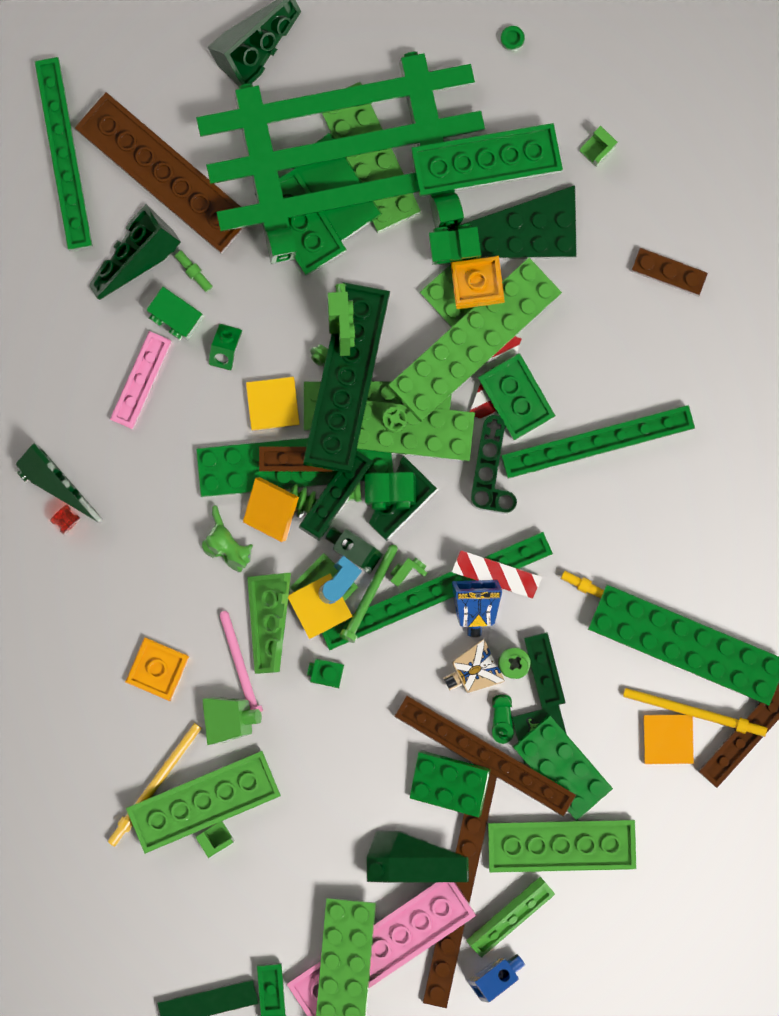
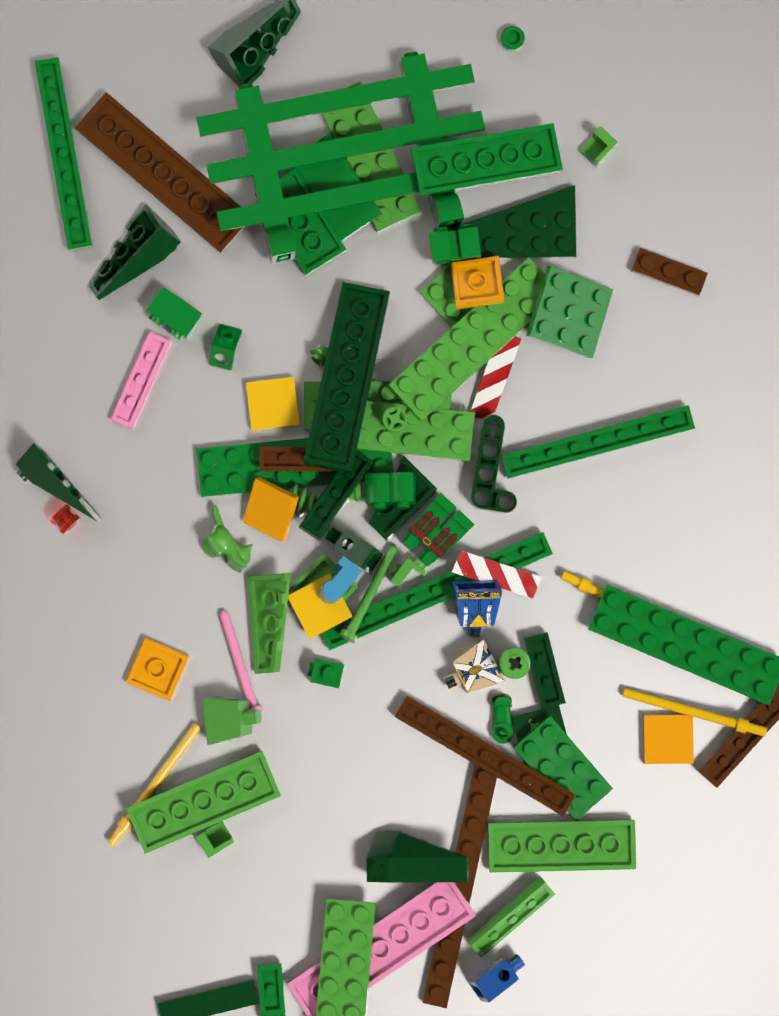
bright green bar [174,250,213,293] -> none
bright green plate [328,283,355,356] -> none
green plate [410,750,491,818] -> none
green plate [477,353,556,440] -> none
none -> green hips [402,492,475,567]
none -> green plate [526,266,613,358]

